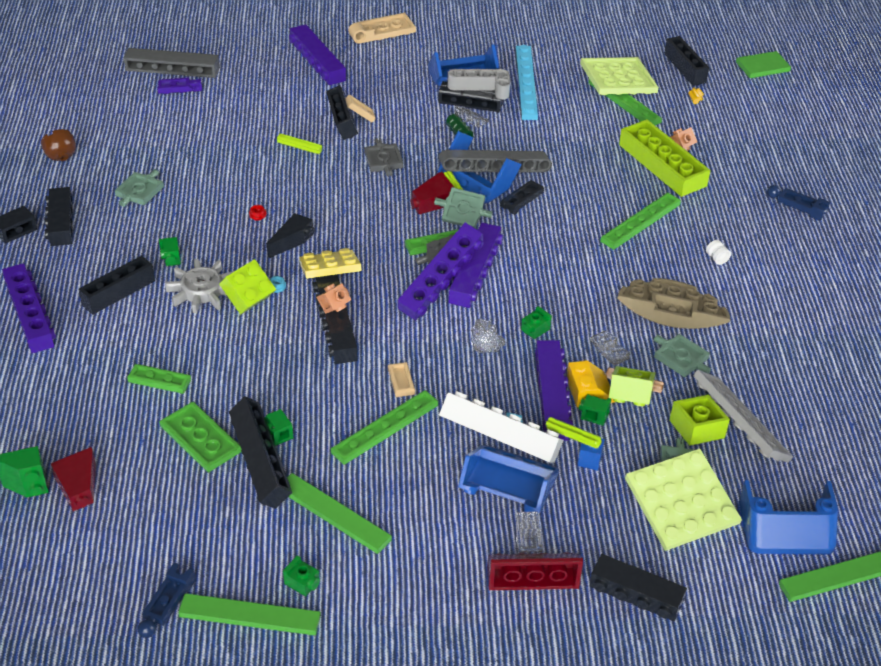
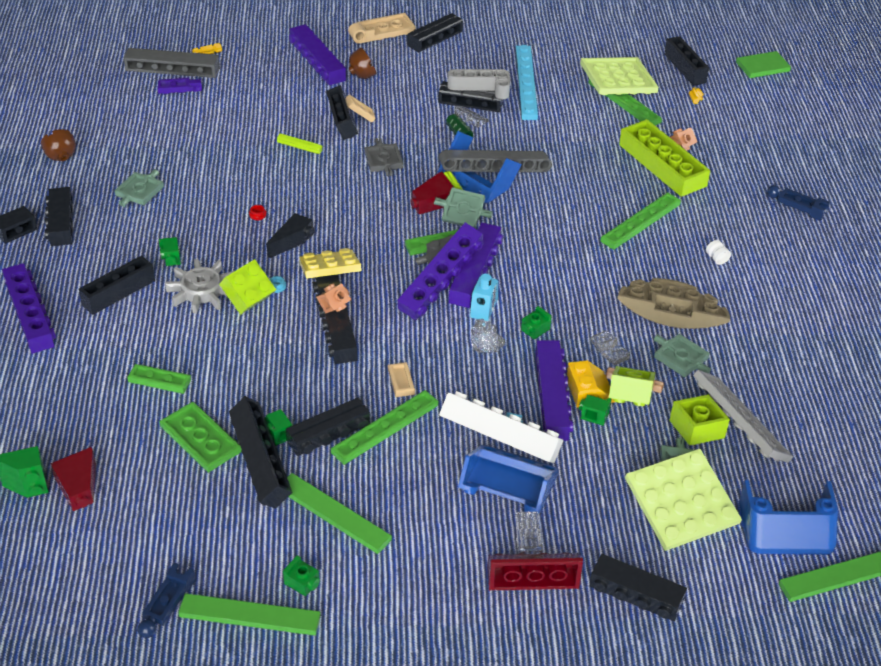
blue windscreen [427,44,499,87] -> none
black plate [500,180,544,215] -> none
lime axle [546,417,602,448] -> none
blue brick [578,438,605,471] -> none
none -> yellow axle [192,43,222,54]
none -> black brick [285,397,370,456]
none -> reddish brown cylinder [348,47,377,79]
none -> black brick [407,13,463,53]
none -> medium azure torso [470,274,498,321]

